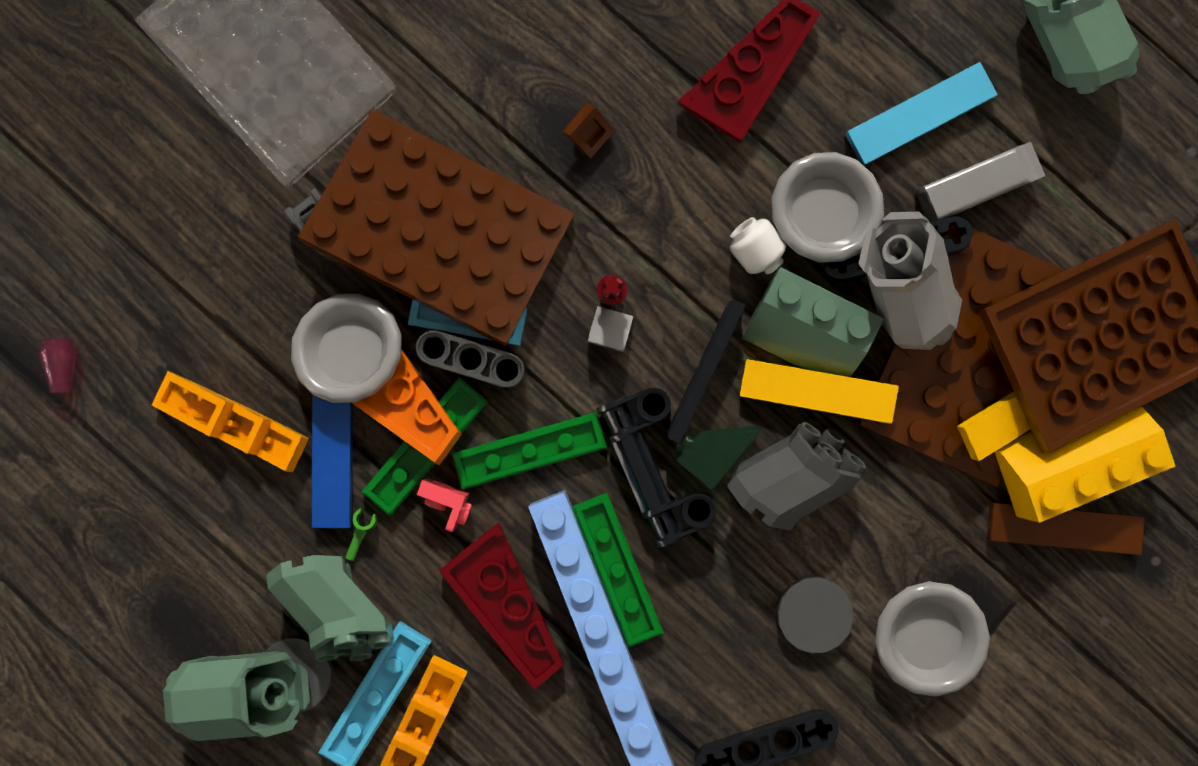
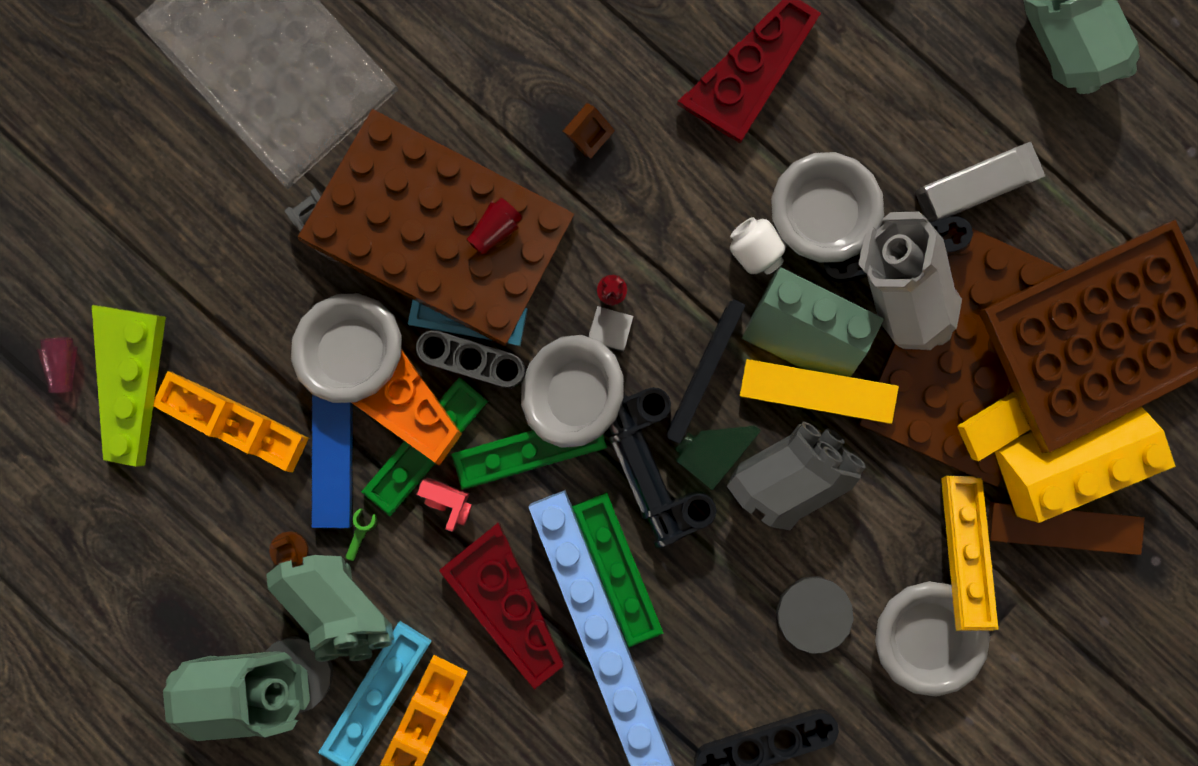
medium azure tile [845,62,998,166] -> none
none -> lime wing [92,305,166,467]
none -> reddish brown plate [269,531,308,568]
none -> dark red cone [466,197,523,255]
none -> light grey piece [521,335,624,448]
none -> yellow tile [941,476,998,631]

